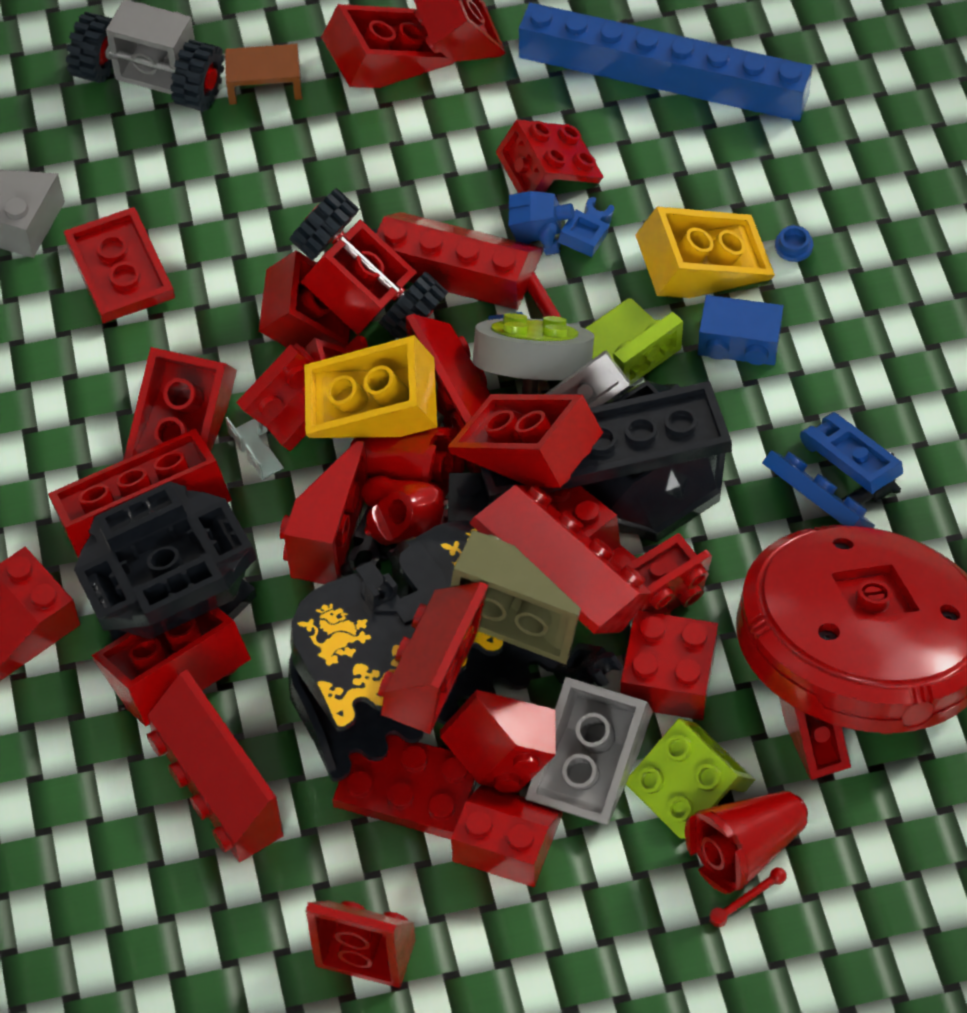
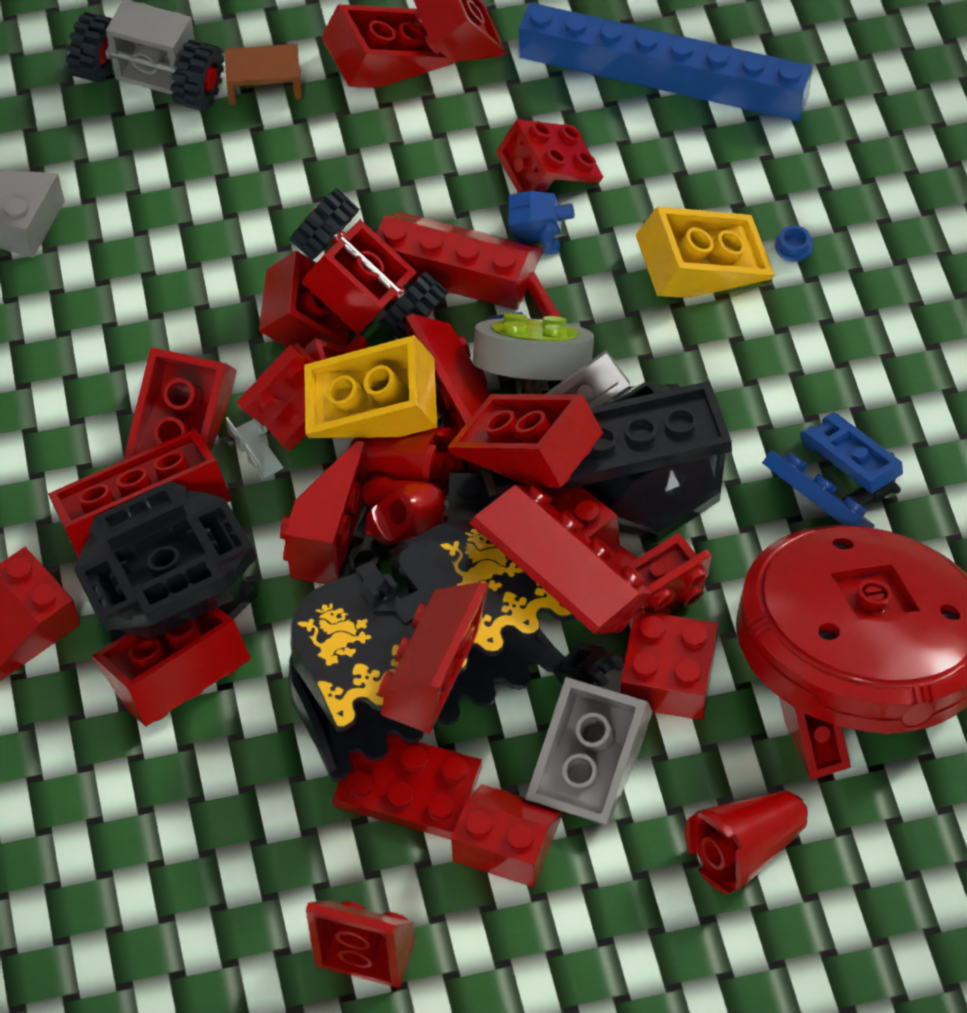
red plate [63,207,175,323] -> none
red slope [147,669,283,863] -> none
red slope [440,690,556,793] -> none
olive slope [451,530,581,664] -> none
blue plate [558,197,614,258] -> none
lime bracket [585,298,683,385] -> none
lime bracket [626,718,755,839] -> none
blue brick [698,295,784,366] -> none
red hinge [710,867,787,927] -> none

